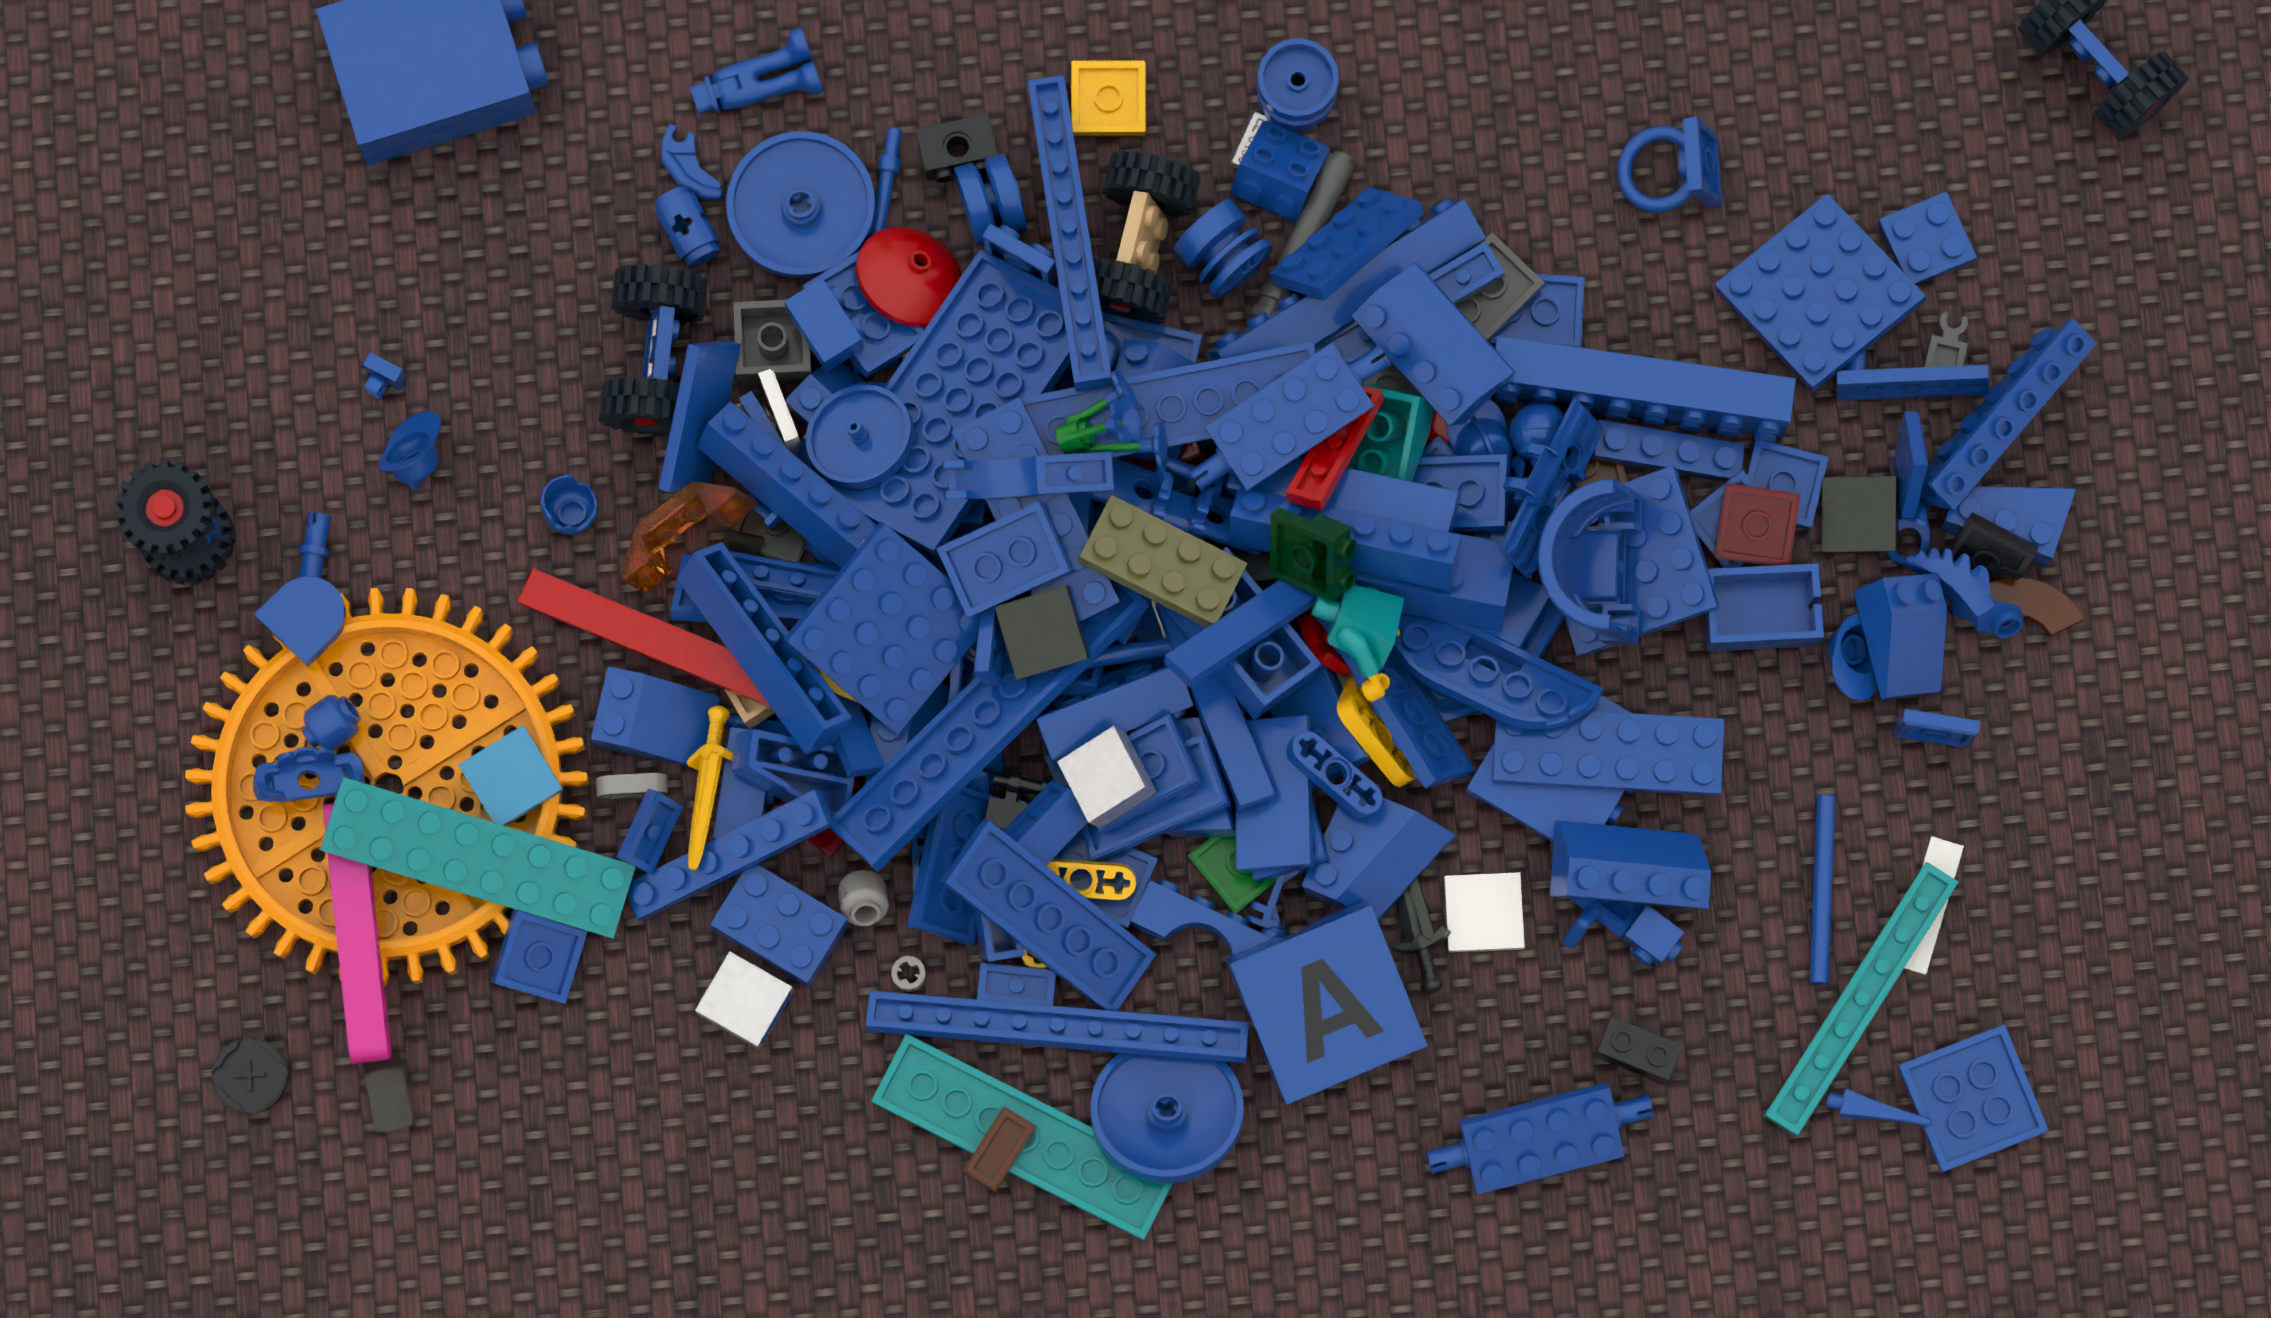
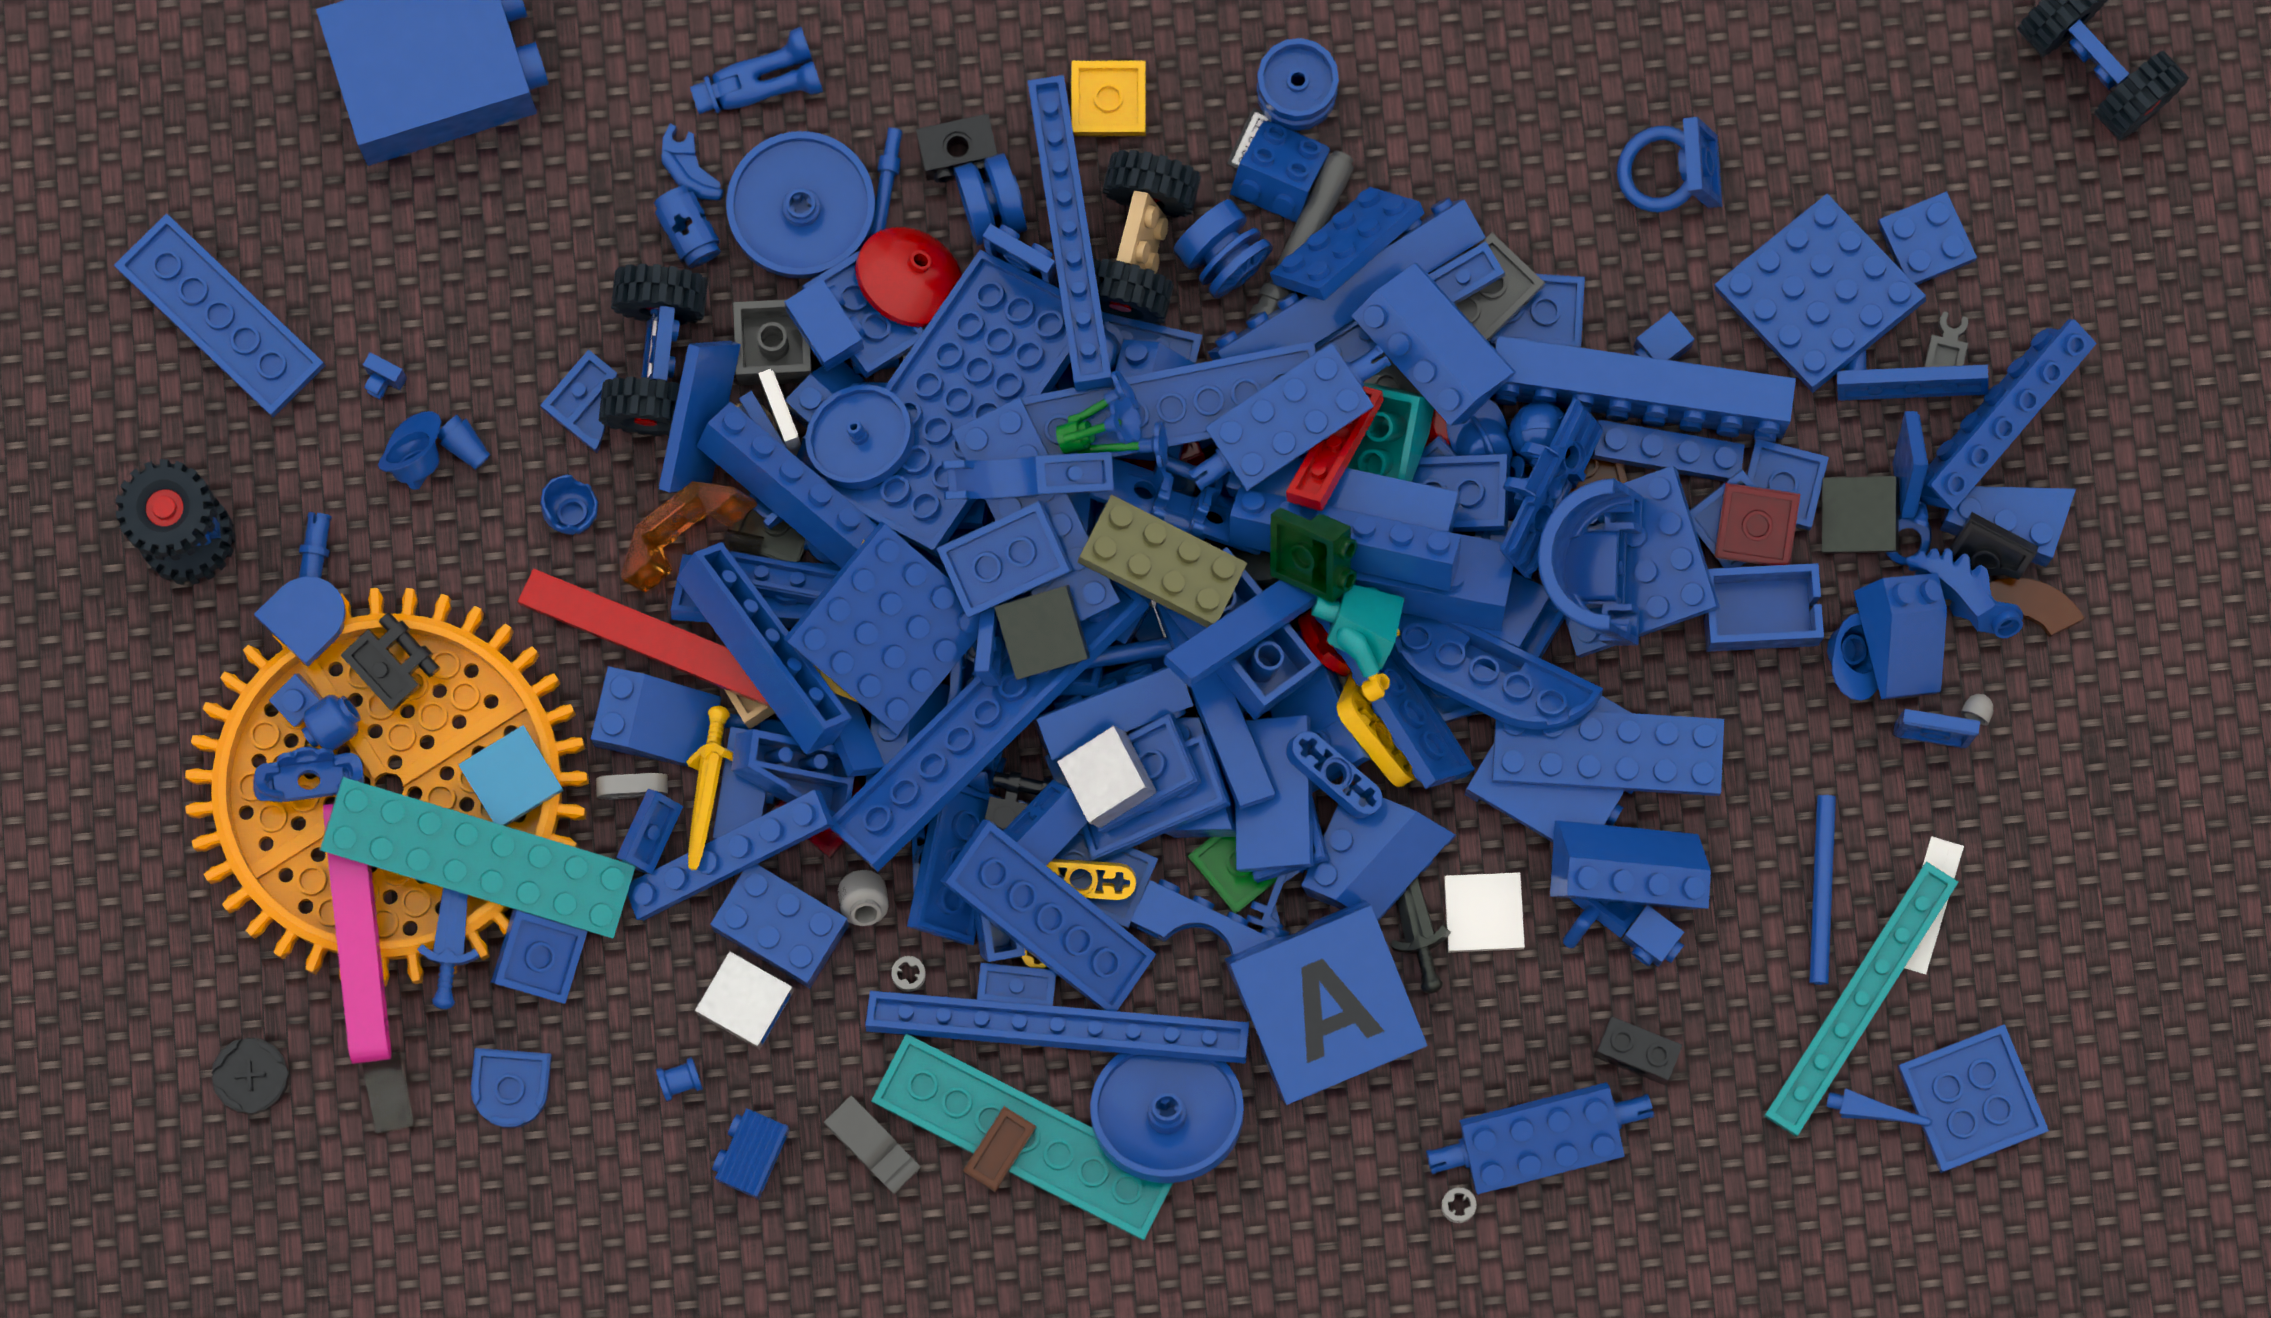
none -> blue plate [114,213,325,418]
none -> blue plate [269,674,323,727]
none -> black plate [341,612,440,711]
none -> blue sword [417,888,480,1009]
none -> blue cone [437,415,491,470]
none -> blue tile [471,1048,552,1128]
none -> blue wing [540,349,618,453]
none -> blue bush [656,1057,703,1102]
none -> blue brick [712,1108,790,1200]
none -> dark grey piece [824,1095,921,1194]
none -> light grey bush [1441,1187,1476,1223]
none -> blue brick [1633,311,1695,361]
none -> light grey hinge [1960,694,1994,726]

